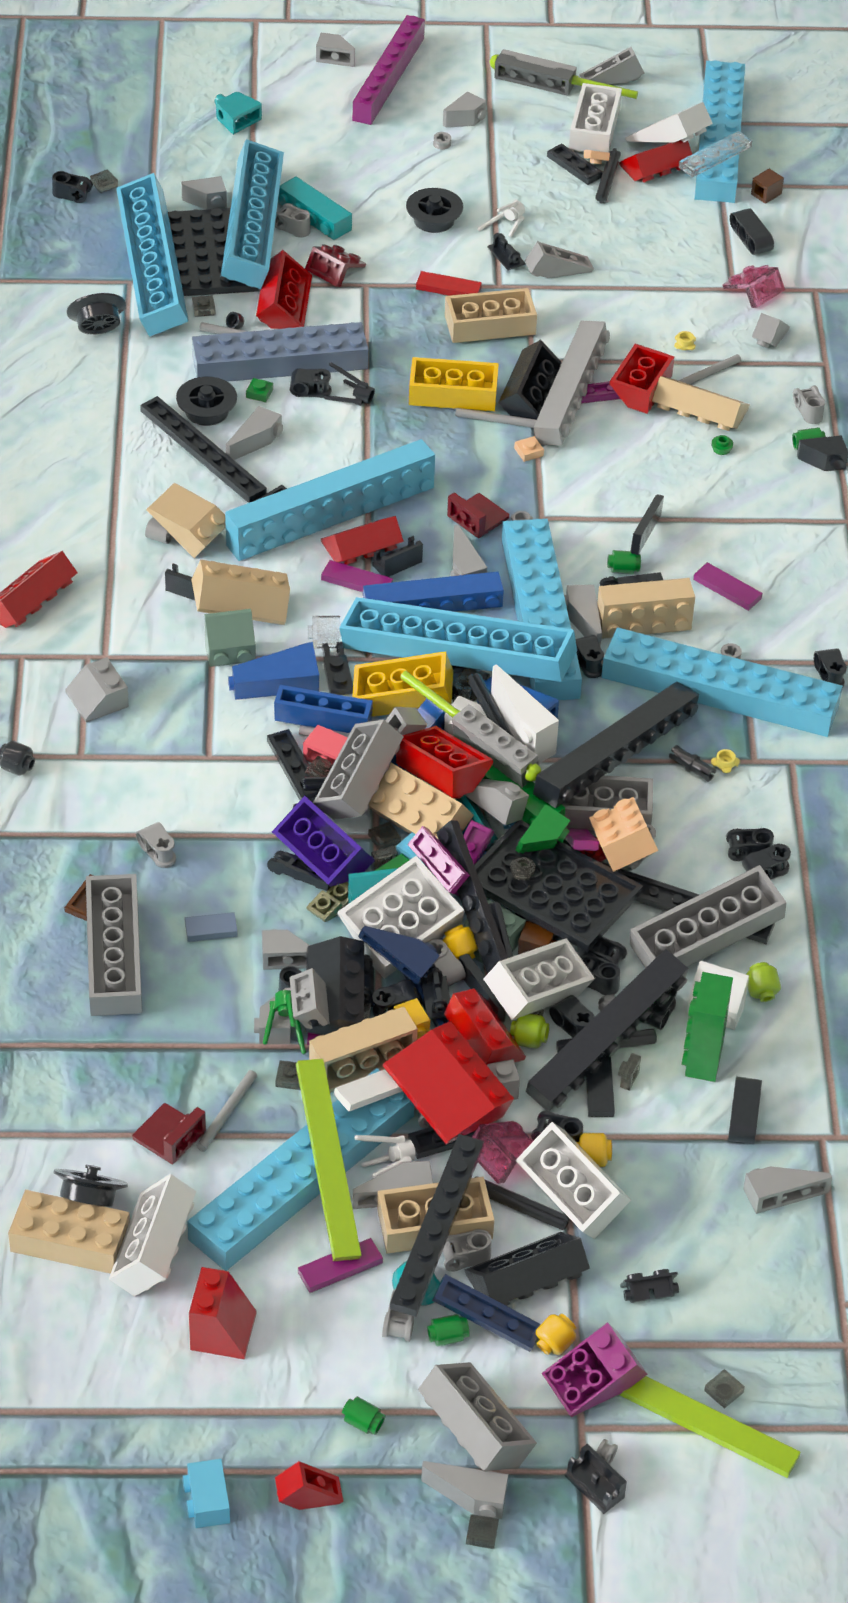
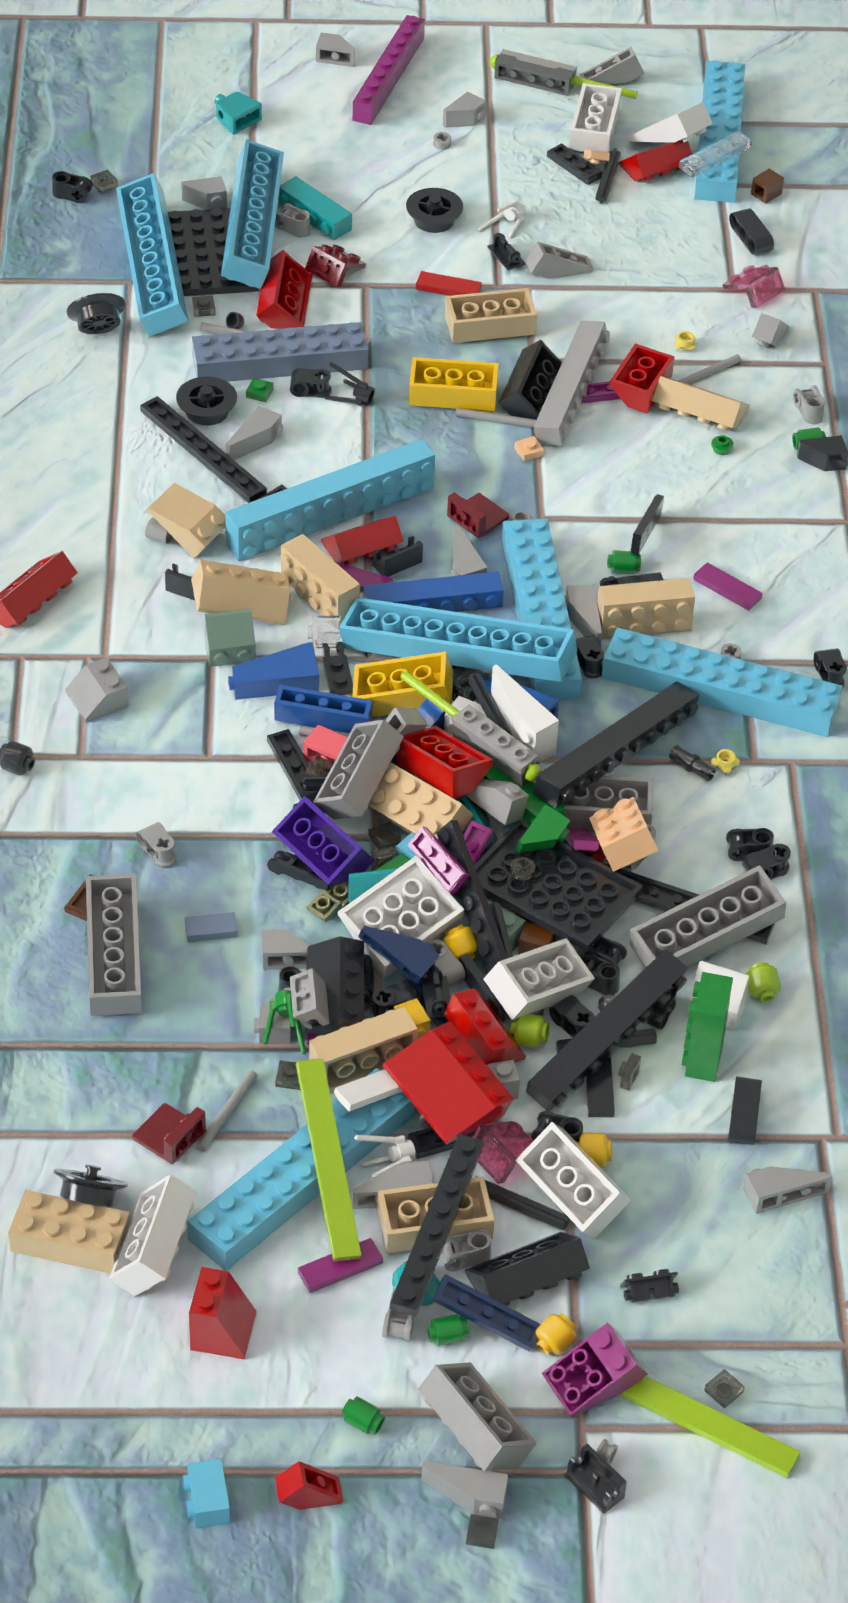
none -> tan brick [280,534,360,629]

